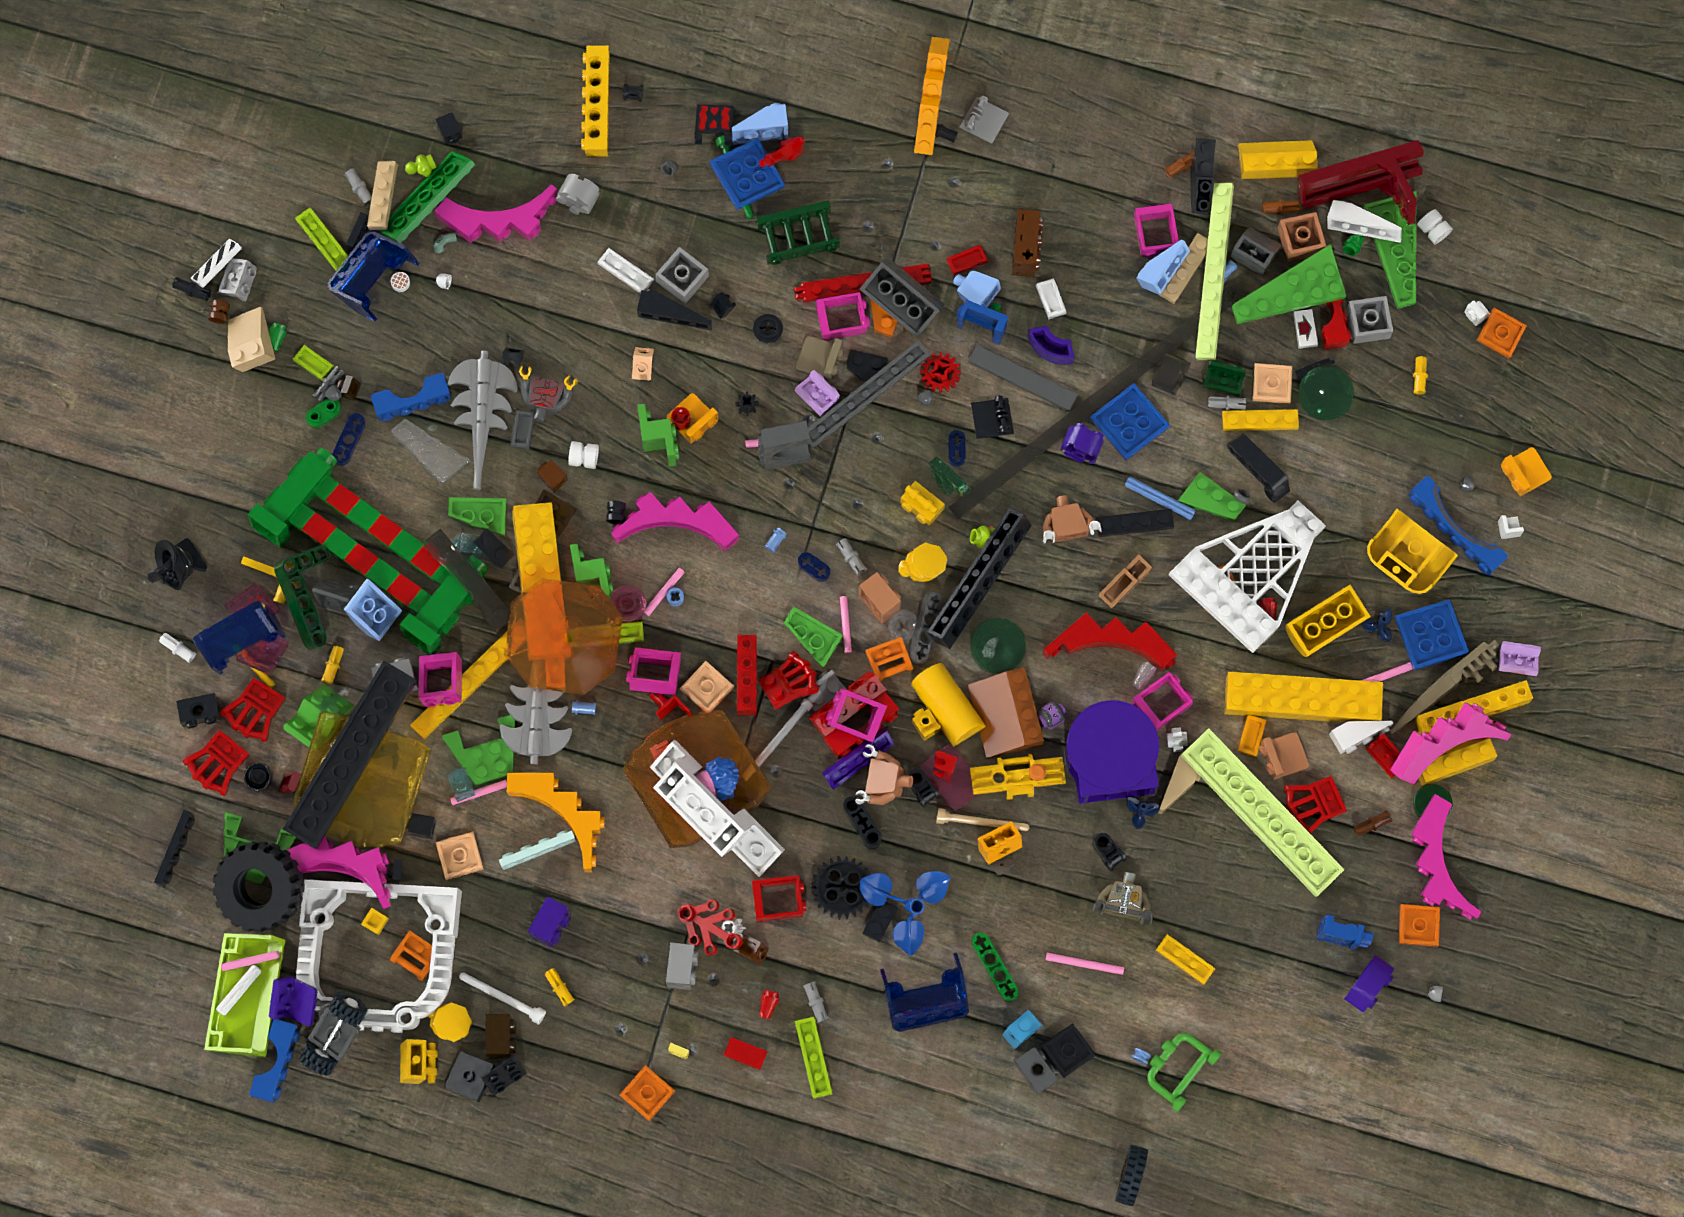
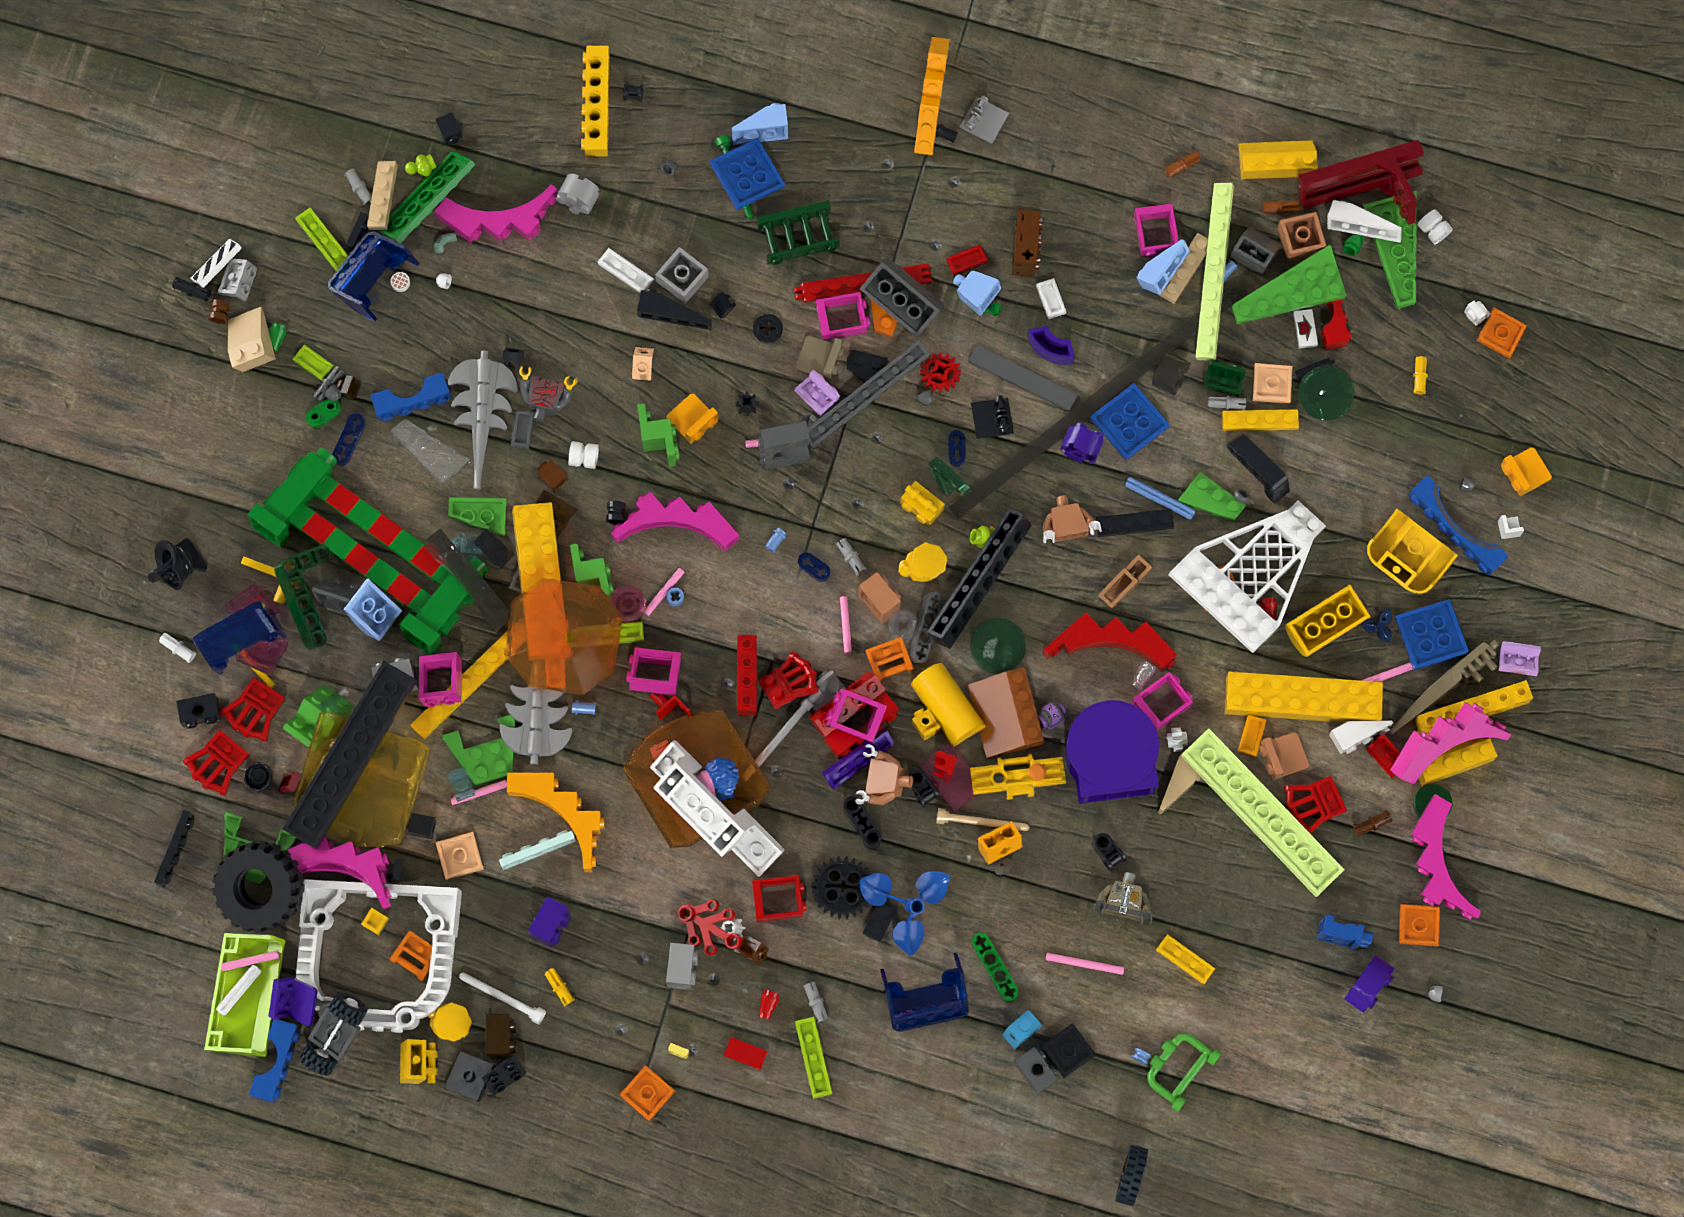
yellow axle [321,646,344,684] -> none
red wheel [671,407,691,430] -> none
light nougat tile [680,661,734,715] -> none
flag [694,104,734,146] -> none
red animal [759,136,804,167] -> none
bright green wing [784,606,843,669] -> none
blue panel [956,300,1009,345] -> none
dark blue plant [1126,797,1160,829] -> none
black slope [1191,138,1216,215] -> none
light grey brick [1346,296,1393,344] -> none

